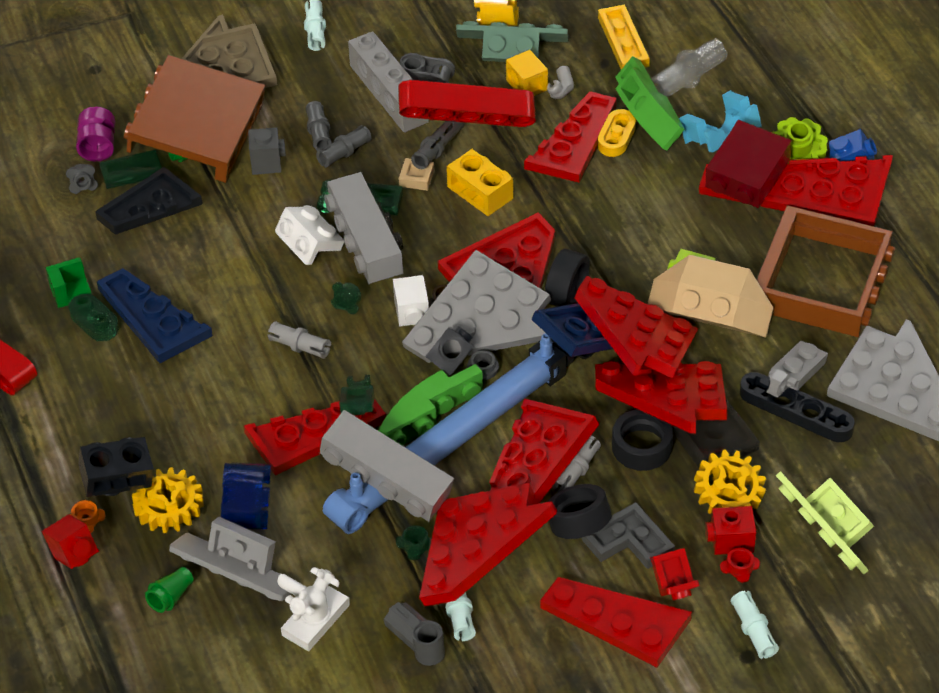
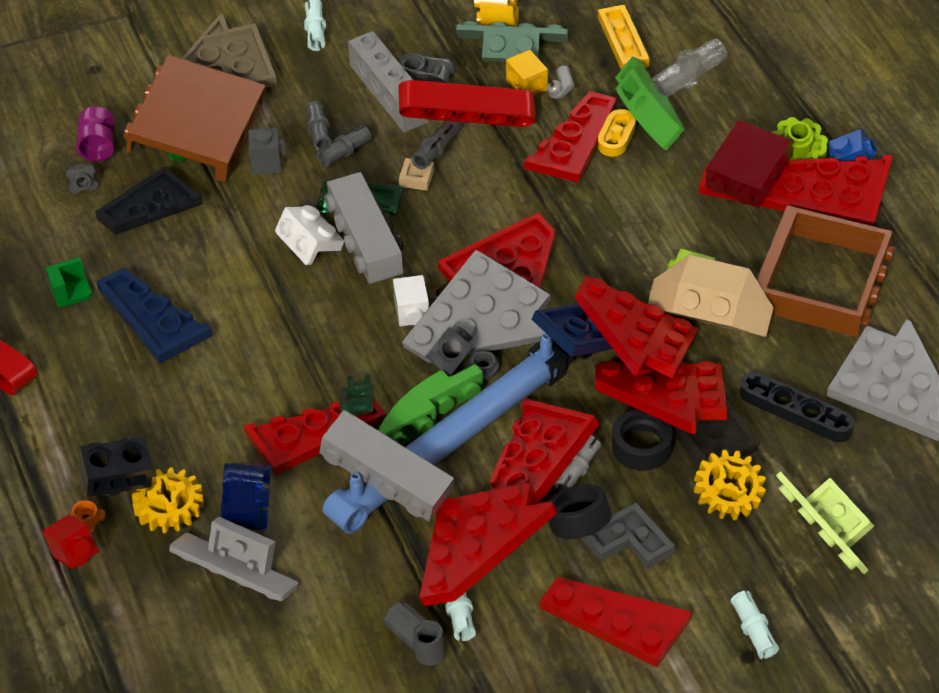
clear green plate [68,294,119,341] -> none
clear green plate [99,150,162,189] -> none
green cone [145,567,194,613] -> none
light grey pin [268,321,331,359] -> none
white piece [277,567,350,651] -> none
clear green plate [331,282,361,314] -> none
clear green plate [396,525,432,560] -> none
yellow brick [447,149,513,216] -> none
black tyre [545,248,590,307] -> none
red bracket [650,548,700,600] -> none
medium azure piece [679,90,762,153] -> none
red brick [705,506,756,555] -> none
red plate [720,547,760,583] -> none
light grey hinge [767,341,828,398] -> none

